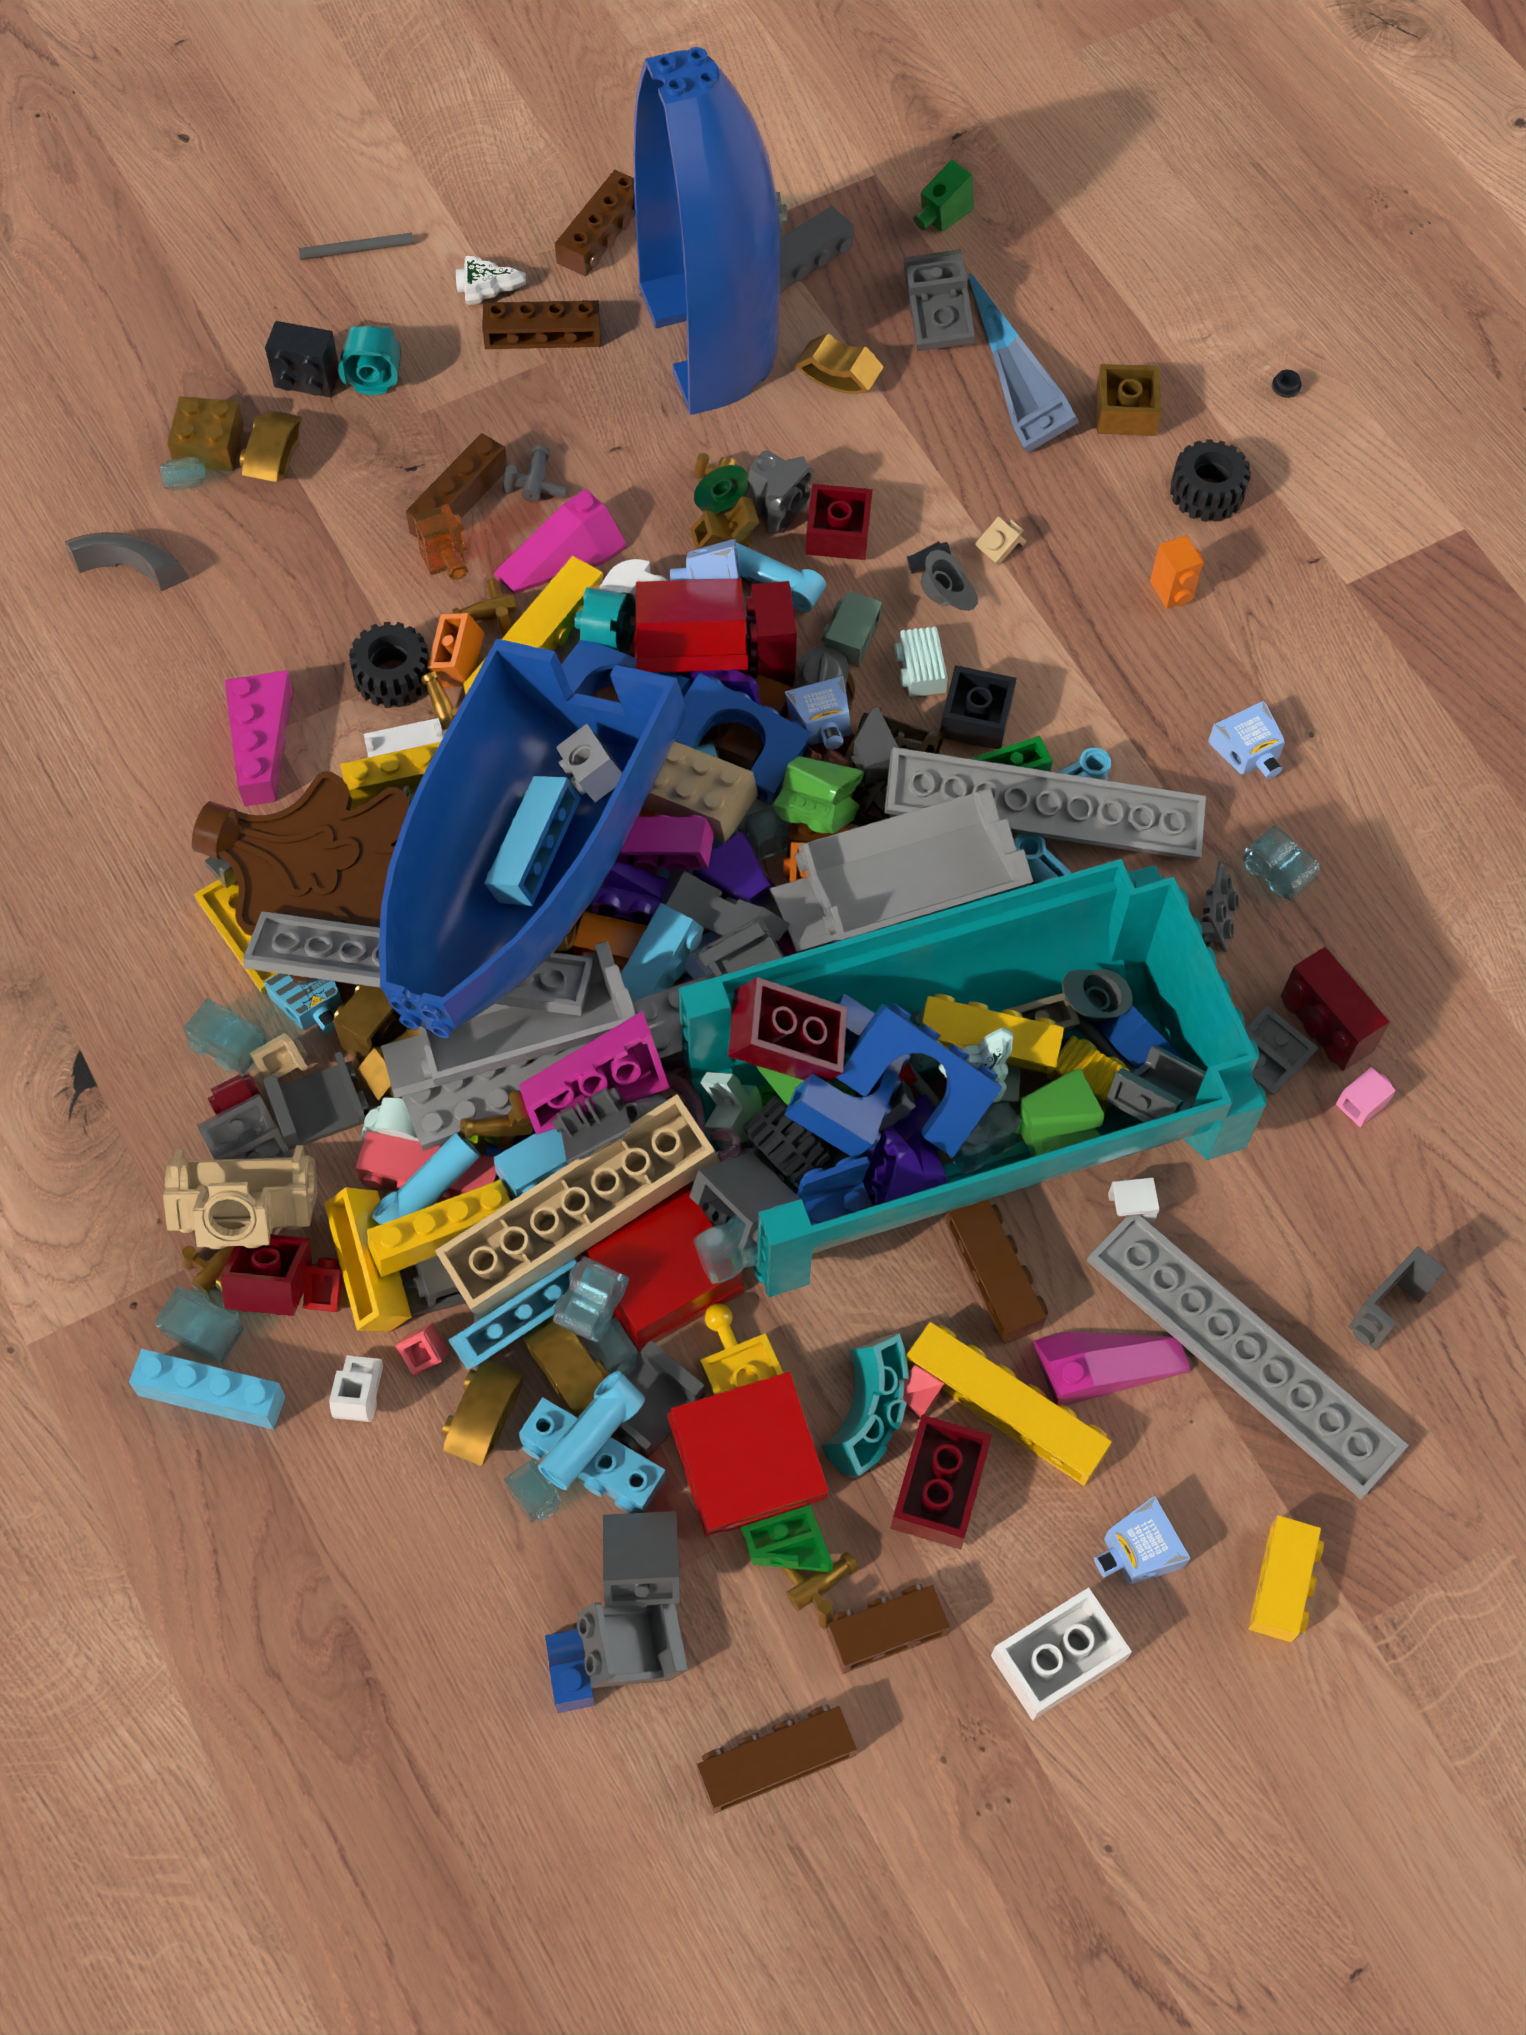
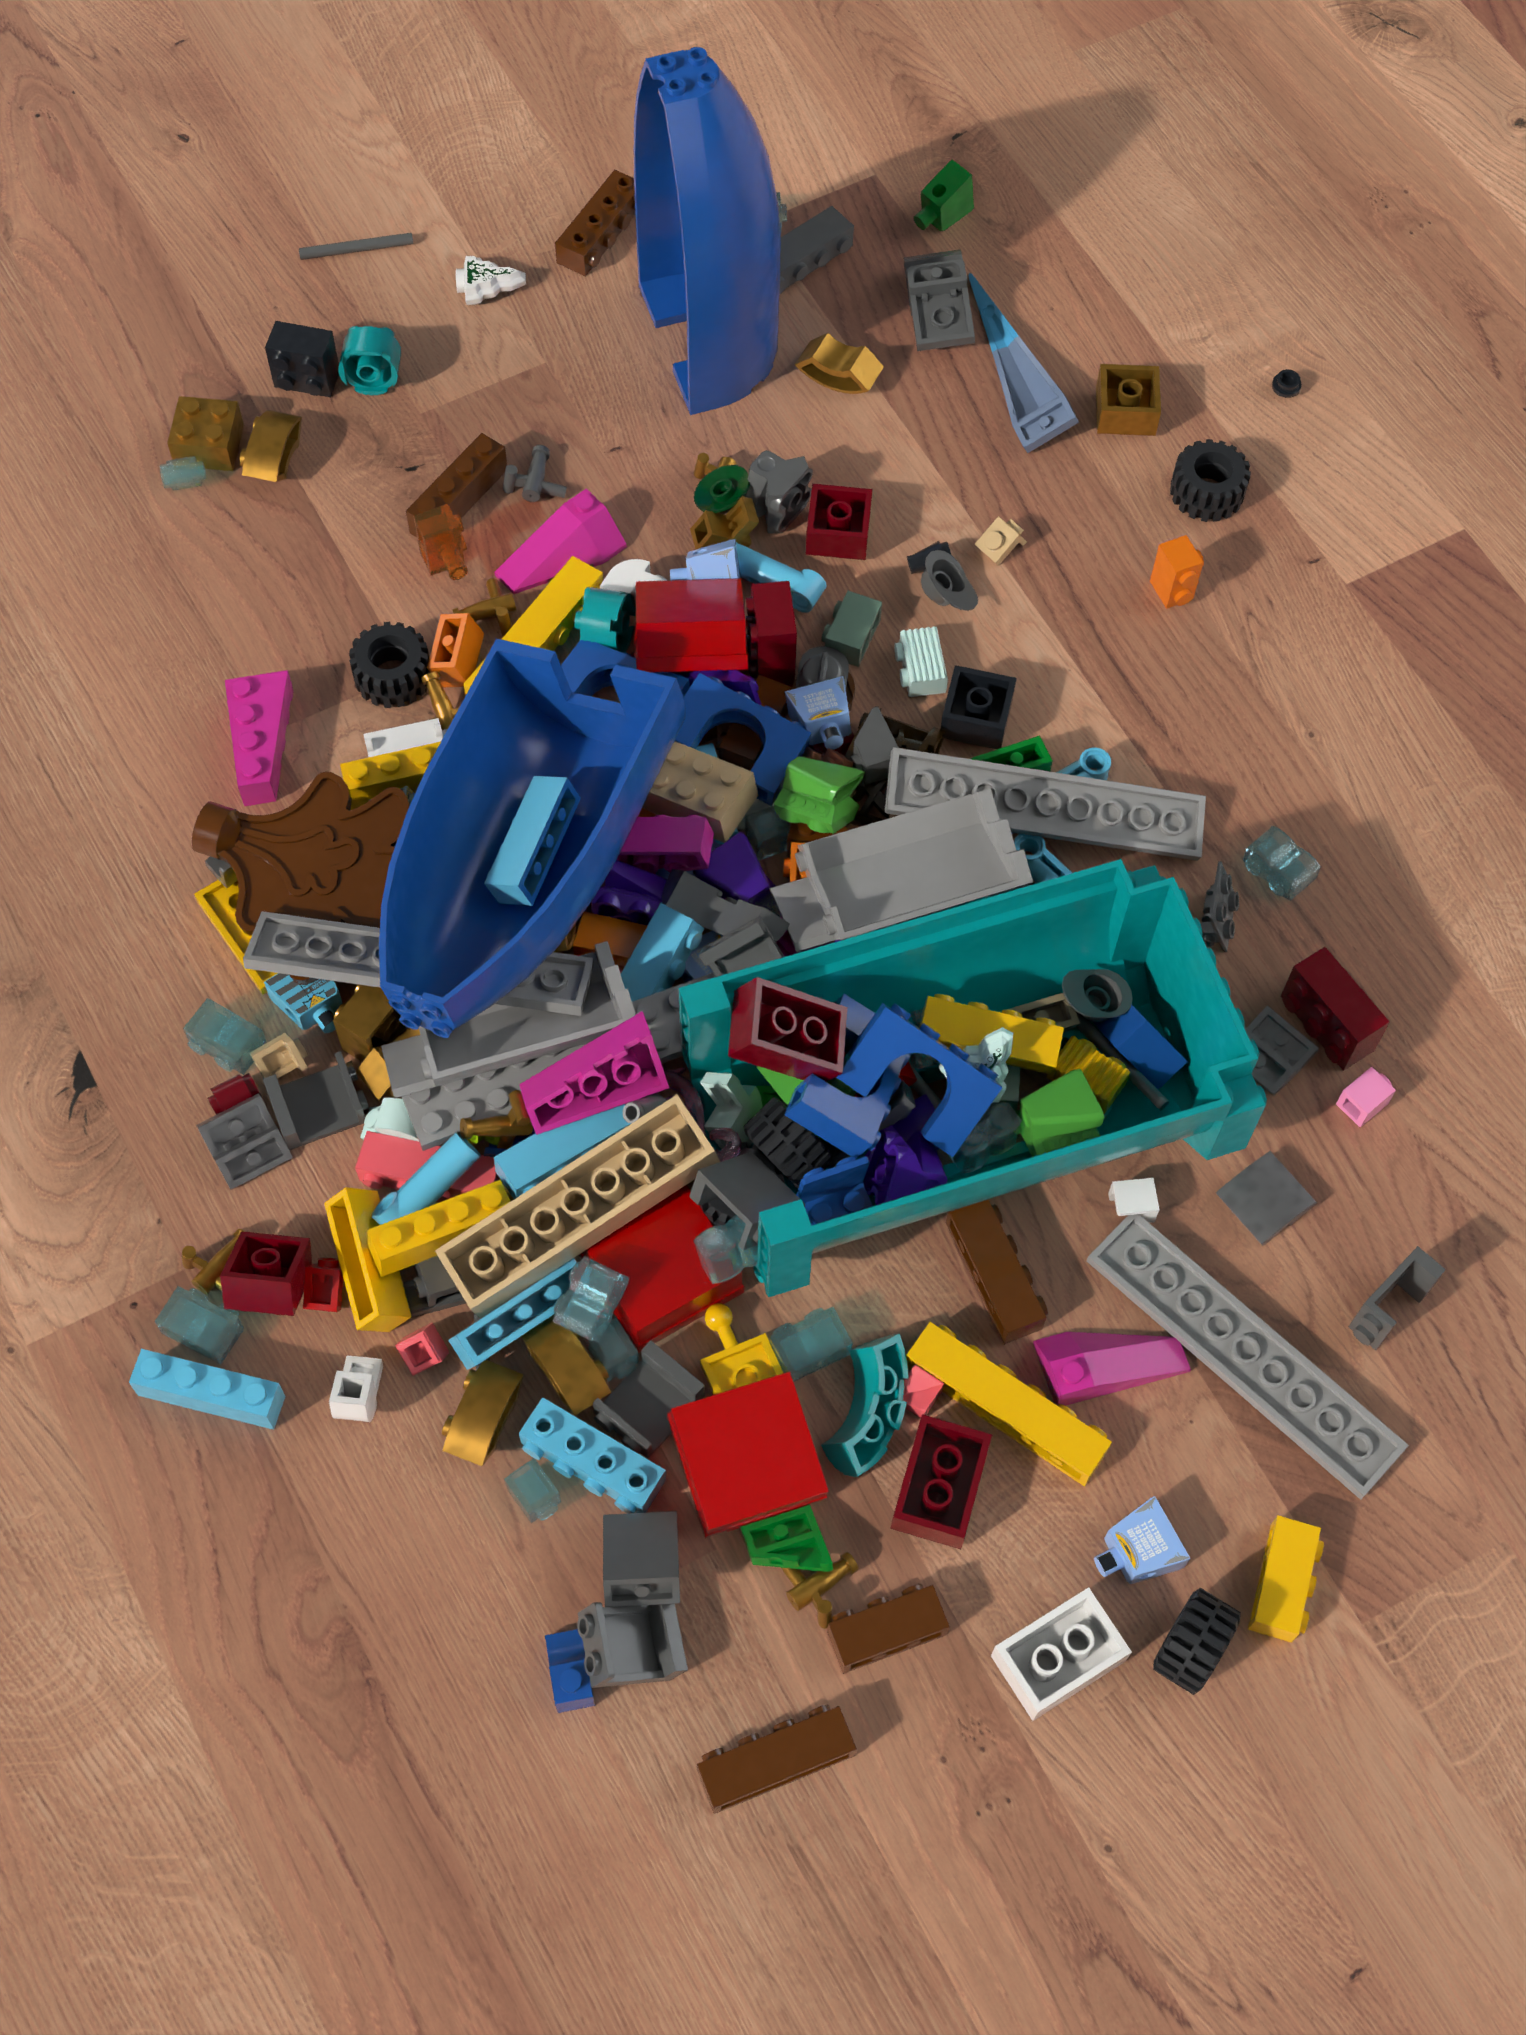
dark grey brick [65,532,189,591] -> none
tan piece [163,1145,318,1249] -> none
reddish brown brick [482,300,601,349] -> none
medium azure piece [538,1371,645,1490] -> none
dark grey hinge [552,1087,632,1163] -> none
light grey brick [556,724,623,802] -> none
dark grey panel [1106,1045,1206,1122] -> none
light blue torso [1208,701,1285,779] -> none
none -> clear light blue brick [769,1307,853,1382]
none -> black tyre [1153,1588,1241,1695]
none -> flat silver slope [1216,1151,1317,1246]

